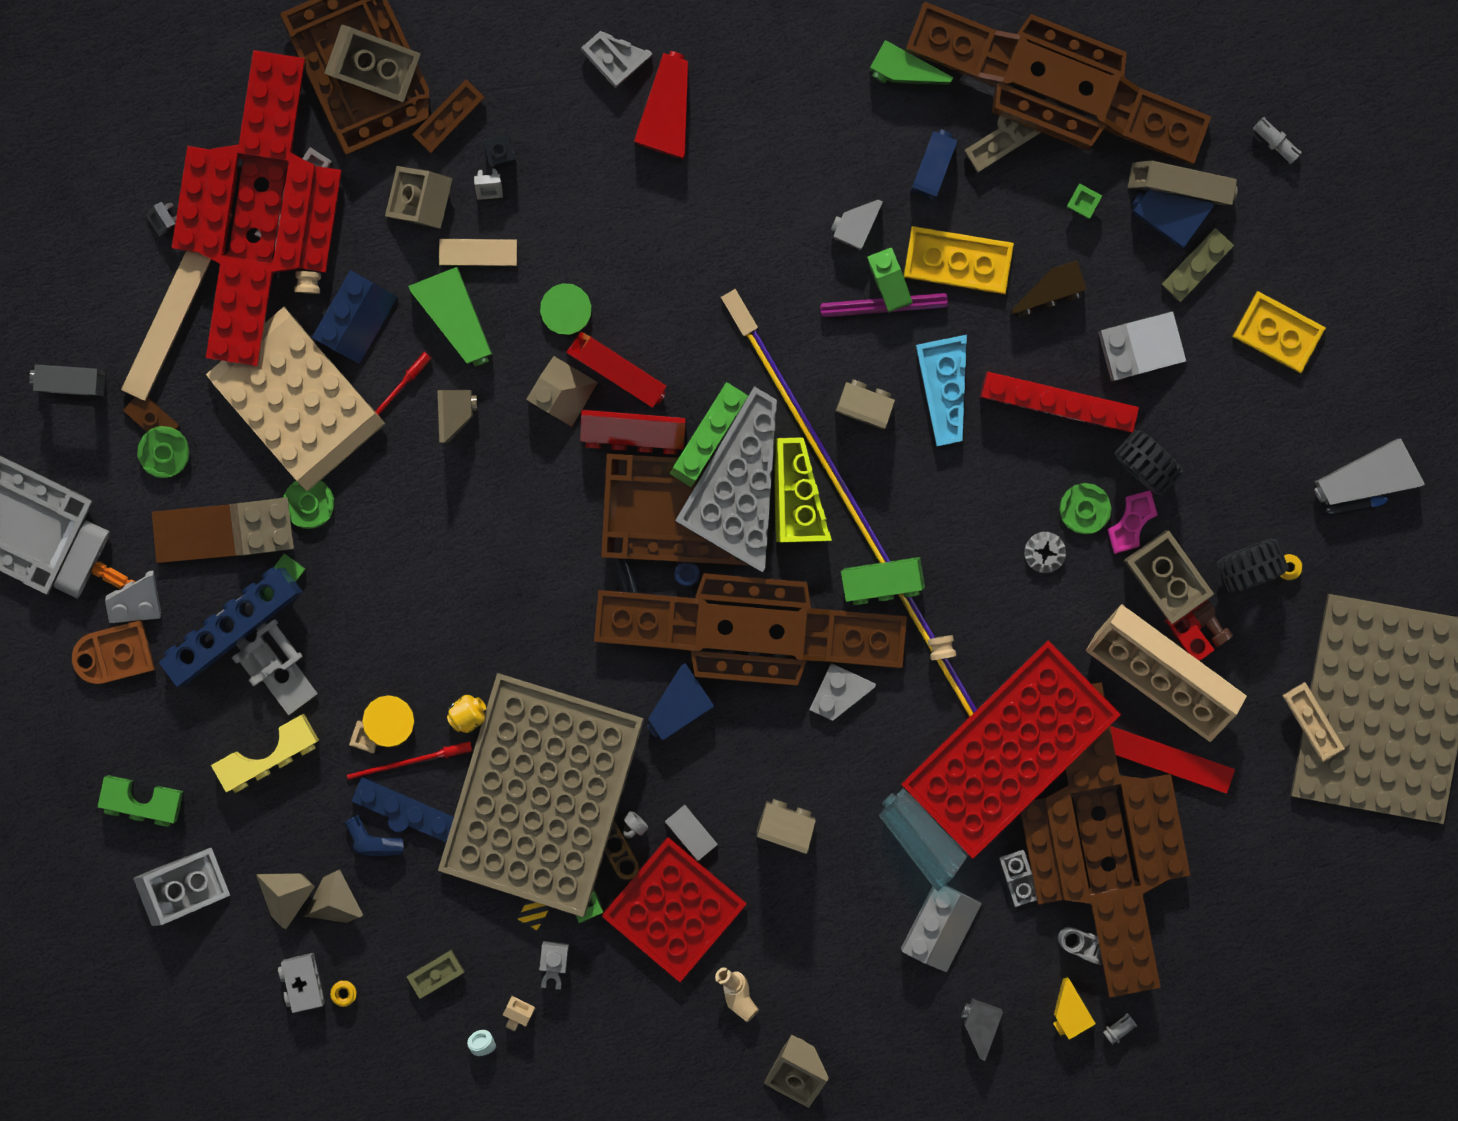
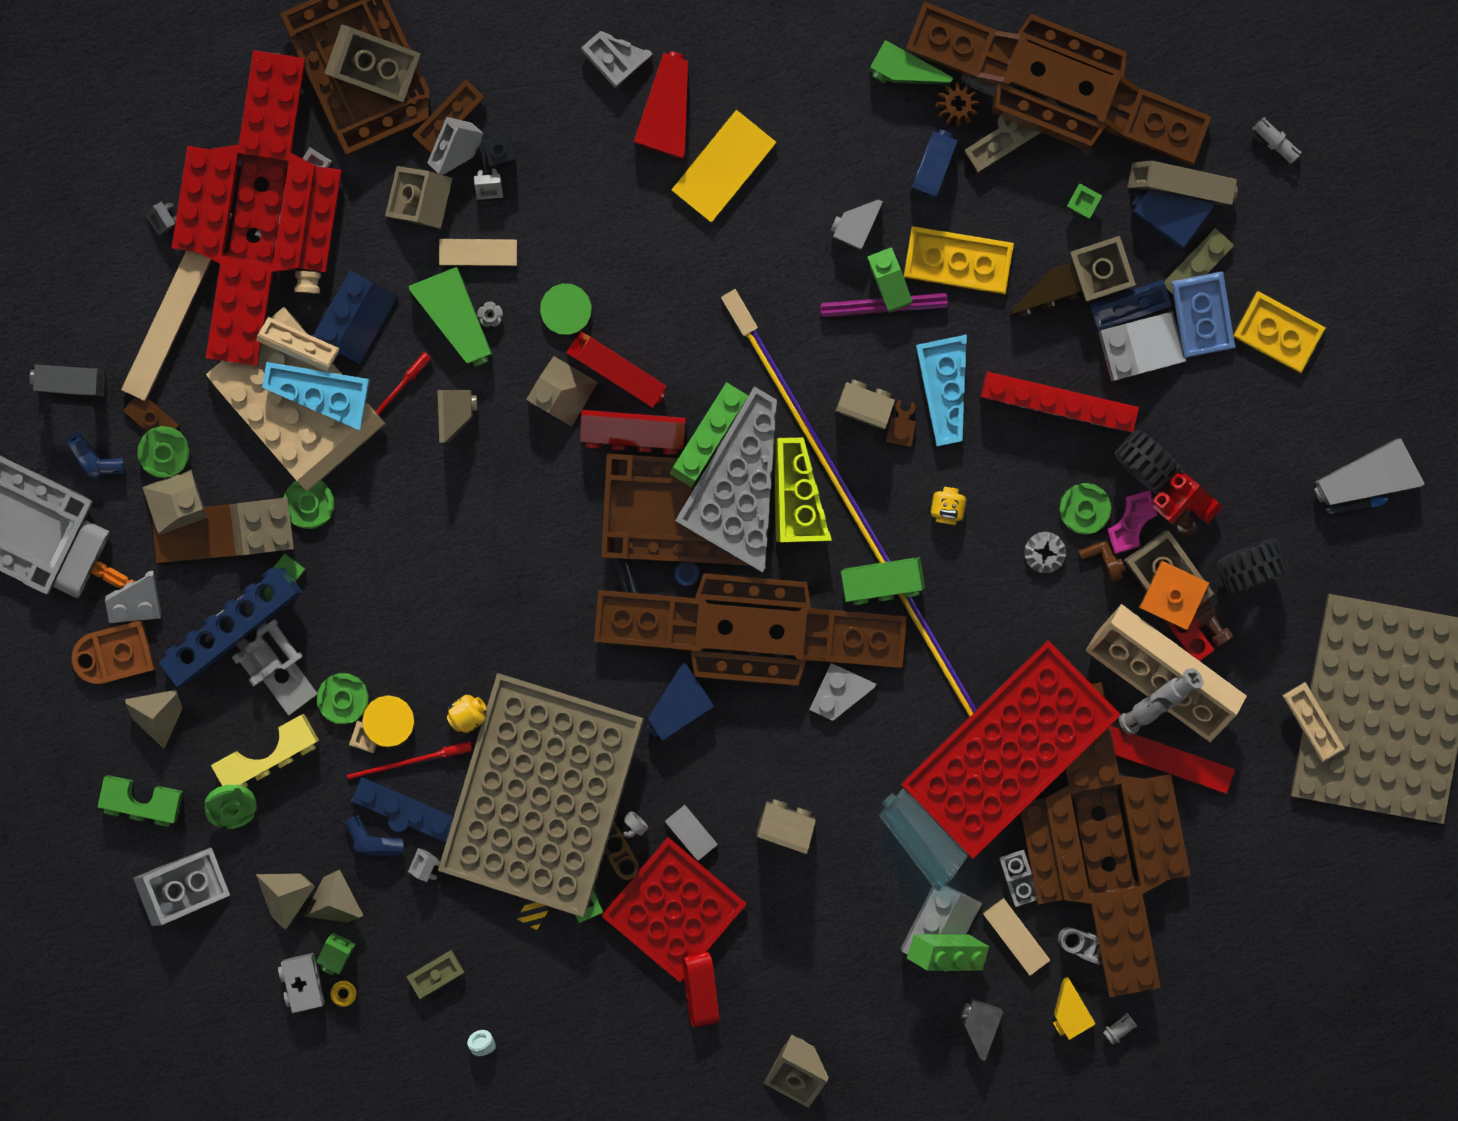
tan tile [503,996,535,1031] -> none
light grey brick [539,941,569,989] -> none
tan arm [715,968,759,1022] -> none
tan wheel [928,635,956,660] -> none
yellow plate [1280,554,1302,580] -> none
none -> dark blue arm [67,432,125,479]
none -> dark tan slope [125,690,182,749]
none -> dark tan slope [142,470,208,535]
none -> bright green tile [204,785,257,829]
none -> tan tile [257,317,339,372]
none -> medium azure wing [262,362,370,431]
none -> bright green slope [316,932,356,975]
none -> bright green tile [317,673,369,724]
none -> light grey tile [408,848,440,882]
none -> light grey slope [427,117,484,175]
none -> light grey plate [477,302,503,327]
none -> yellow tile [671,110,776,223]
none -> red beam [682,952,719,1028]
none -> reddish brown plate [886,400,916,447]
none -> bright green brick [907,934,989,971]
none -> yellow head [931,487,966,525]
none -> reddish brown gear [936,82,980,127]
none -> tan tile [983,898,1050,975]
none -> dark tan slope [1070,236,1136,302]
none -> reddish brown plate [1078,541,1126,583]
none -> dark blue plate [1090,280,1171,331]
none -> light grey piece [1119,668,1203,734]
none -> orange plate [1139,561,1209,630]
none -> red hips [1152,473,1223,537]
none -> medium blue tile [1171,272,1235,358]

